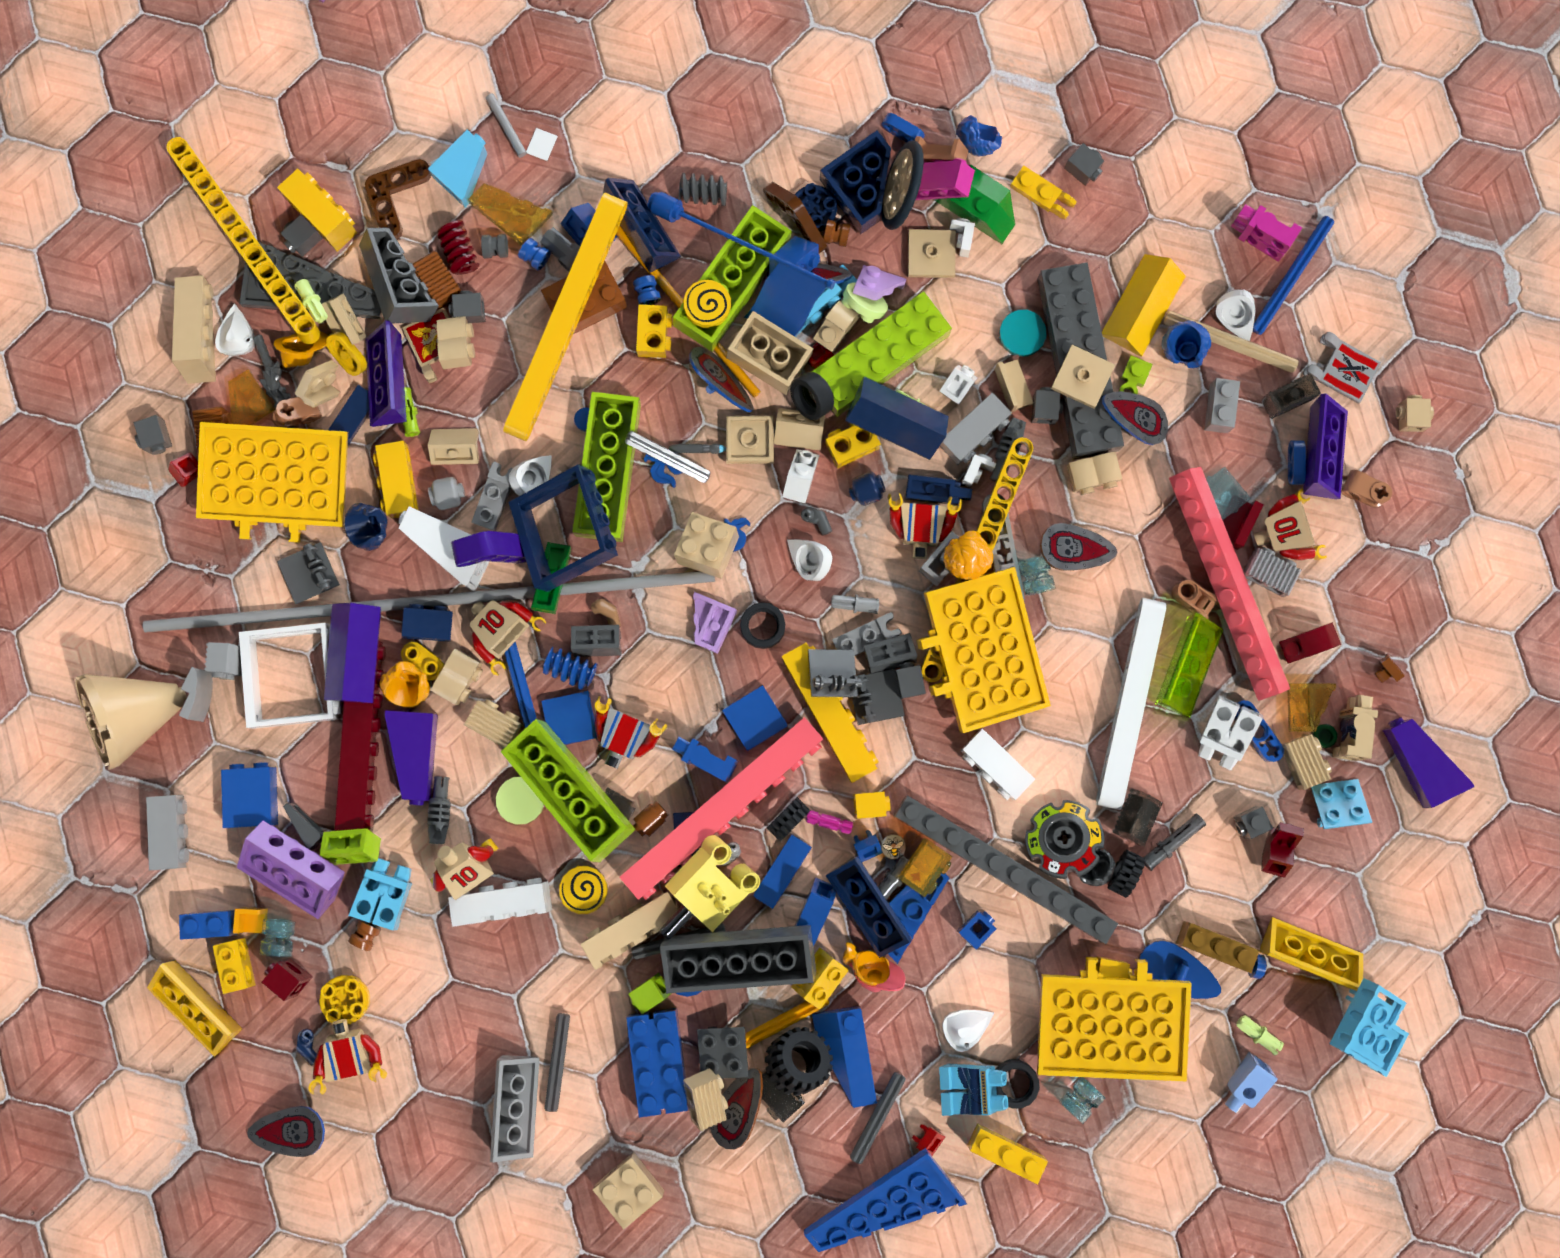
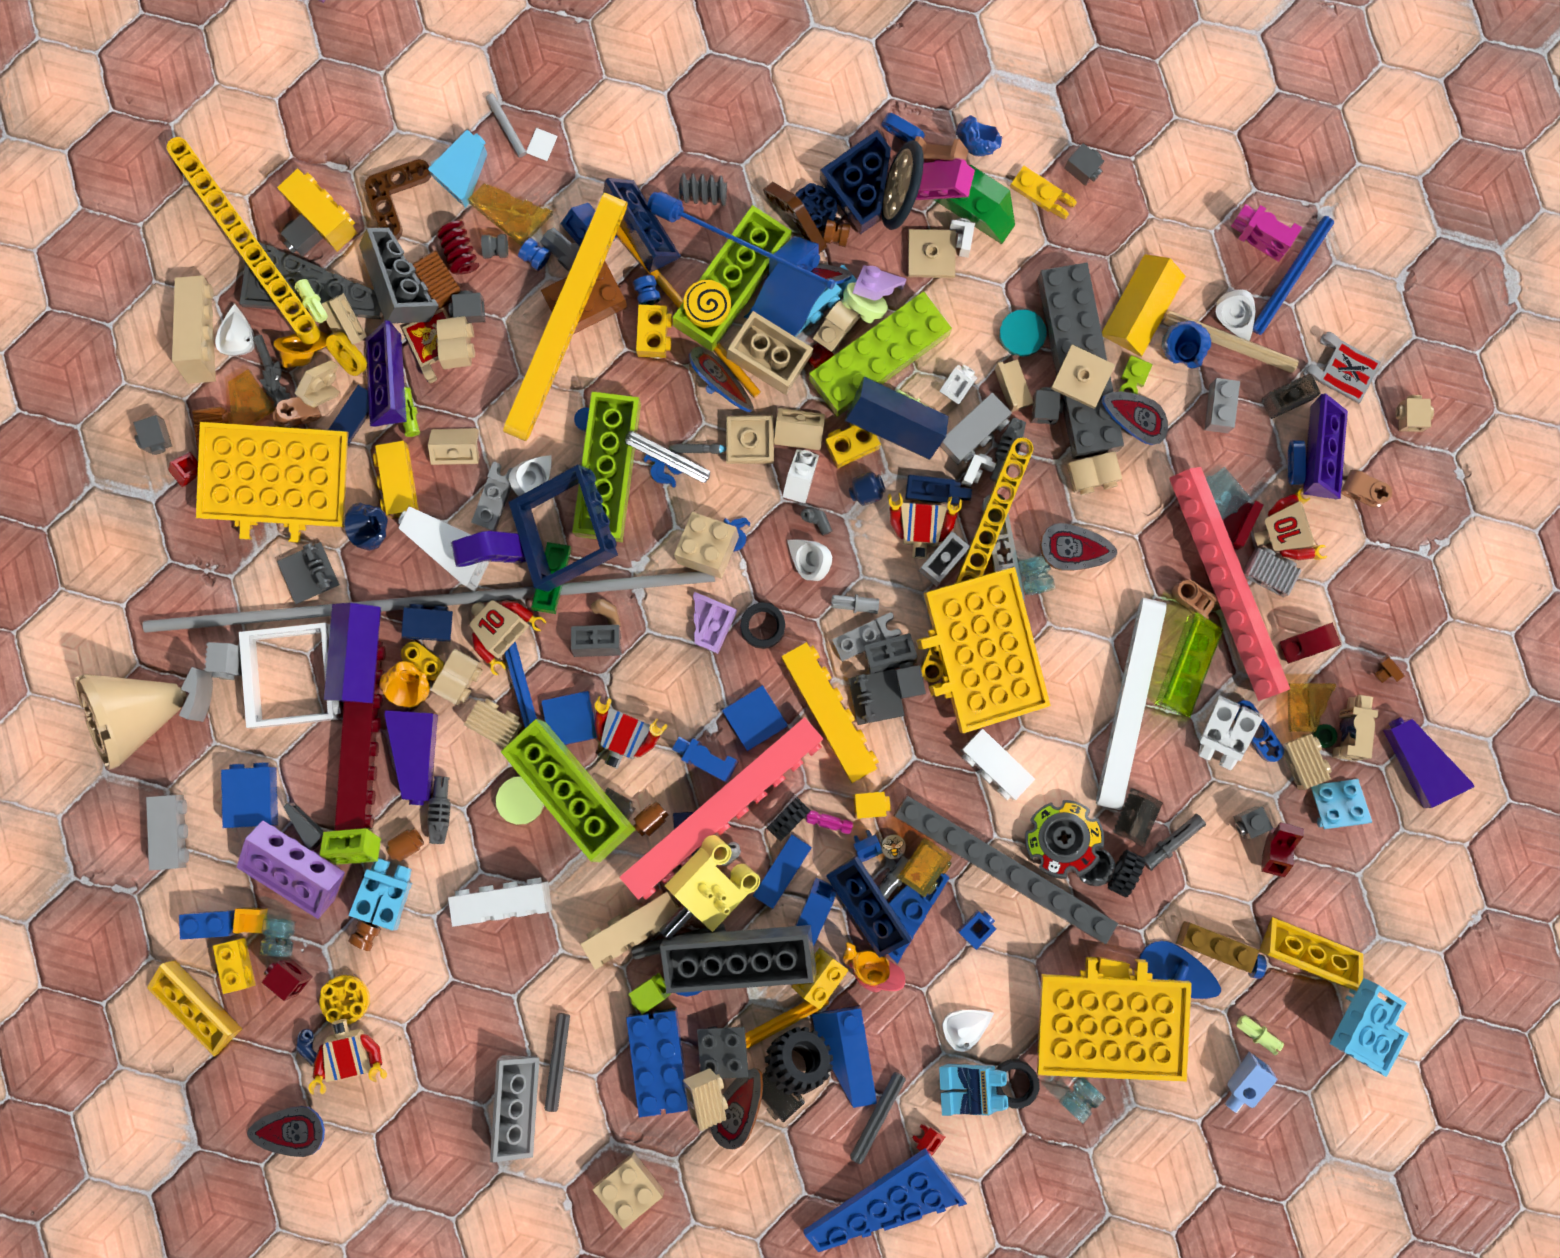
light grey head [428,477,465,510] -> none
tan torso [430,838,499,900] -> none
blue piece [543,647,598,690] -> none
yellow tile [559,866,608,914] -> none
black tyre [790,372,834,420] -> none
hinge [808,649,862,697] -> none
light orange hair [943,531,993,580] -> none
yellow brick [967,1123,1048,1185] -> none
none -> dark orange brick [386,828,424,862]

